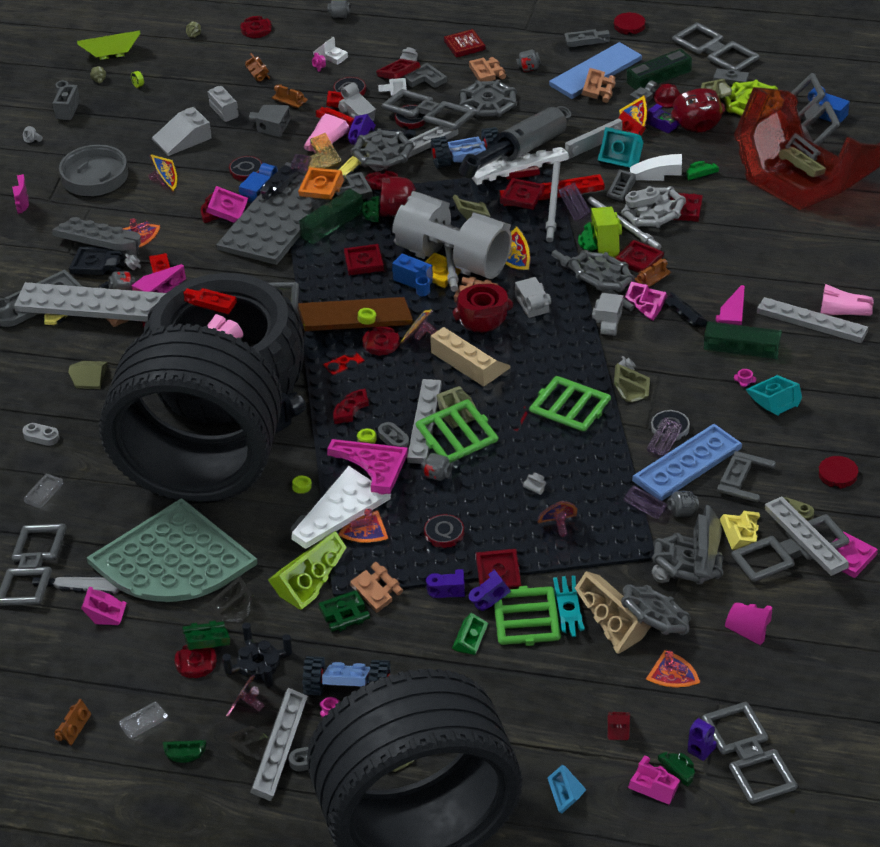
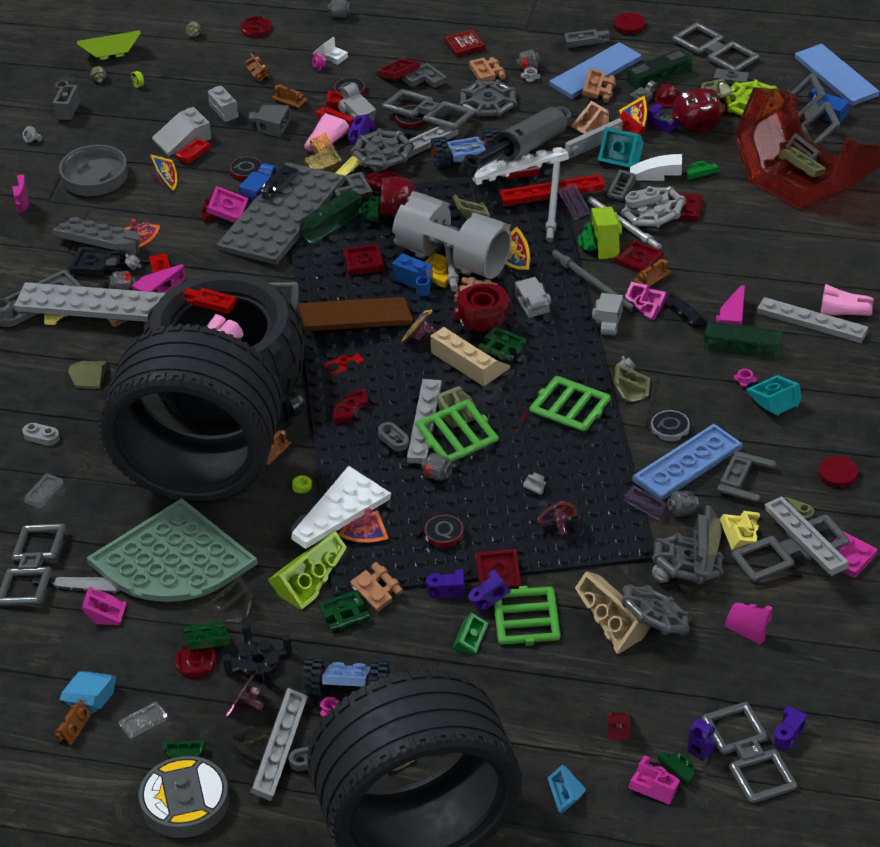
clear purple tile [291,154,311,172] -> none
orange plate [298,167,344,200] -> none
dark pink plate [327,439,408,494] -> none
lime tile [357,308,376,325] -> none
lime tile [357,428,377,444] -> none
dark red tile [363,326,400,355] -> none
white plate [378,78,407,96] -> none
light grey plate [400,47,418,61] -> none
dark red tile [500,178,545,210] -> none
teal piece [553,576,585,637] -> none
dark grey plate [569,250,635,292] -> none
shield [646,650,700,687] -> none
clear purple tile [647,417,682,457] -> none
none -> dark azure slope [59,671,116,713]
none -> piece [139,756,229,838]
none -> red plate [175,138,210,164]
none -> dark orange hinge [266,430,292,466]
none -> dark green plate [478,327,526,362]
none -> light grey plate [521,67,540,82]
none -> nougat slope [571,101,609,134]
none -> dark purple leg [774,706,807,751]
none -> medium blue tile [795,44,880,106]

